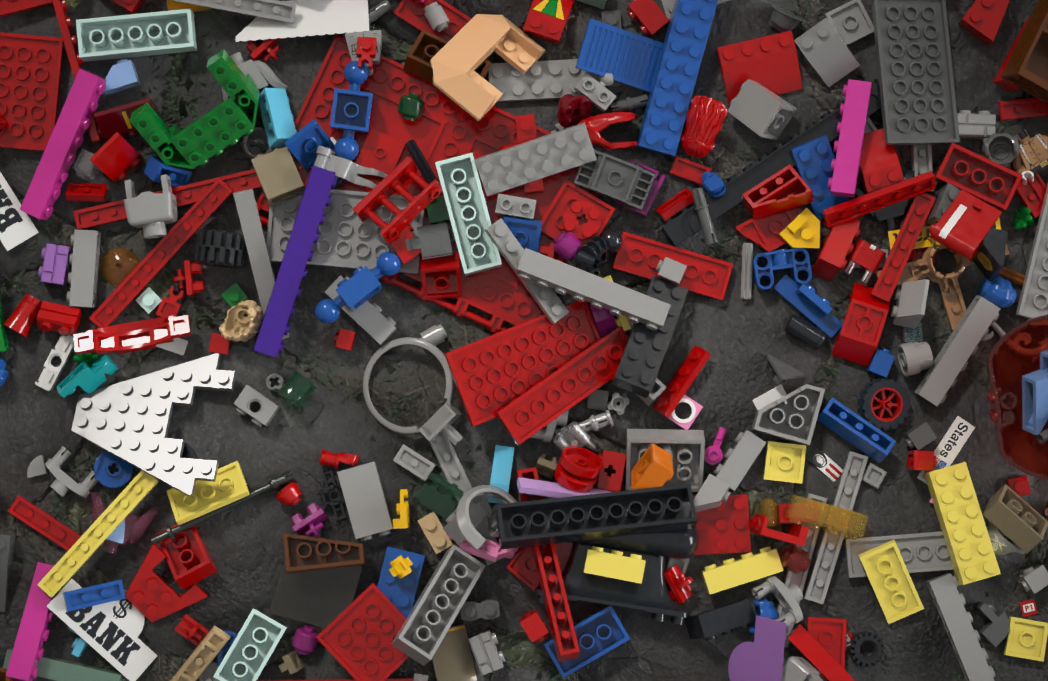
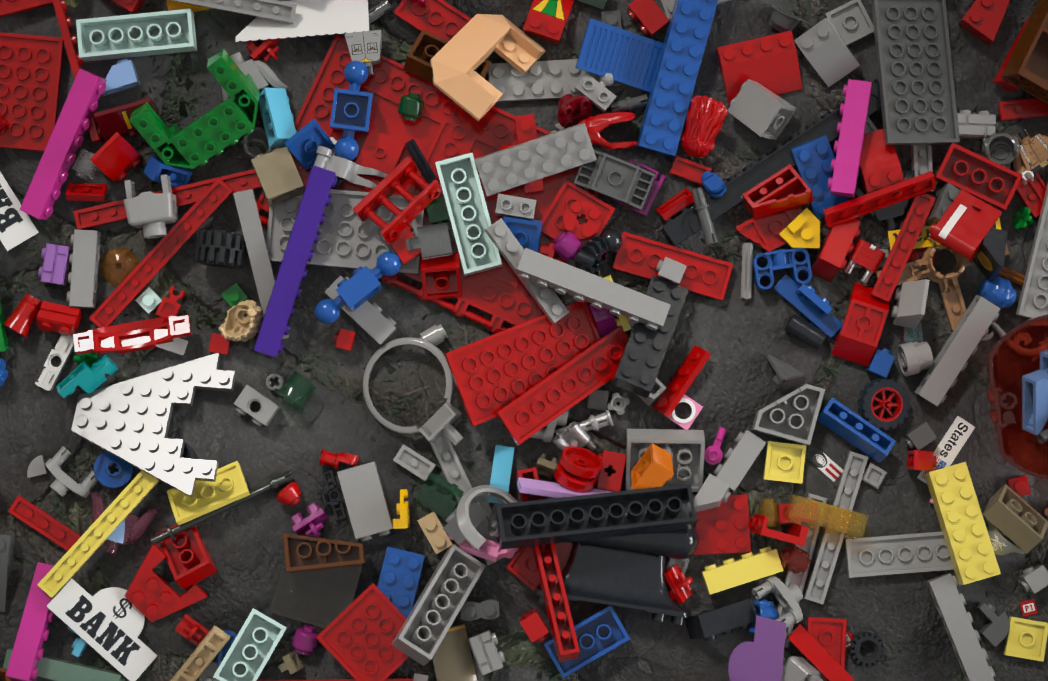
blue plate [63,579,125,612] -> none
red hips [173,260,205,296] -> none
red plate [356,37,377,70] -> none
yellow gear [389,555,413,579] -> none
light grey brick [424,2,450,32] -> none
light yellow brick [583,546,646,584] -> none
white sticker [752,384,787,410] -> none
light yellow plate [858,540,924,624] -> none

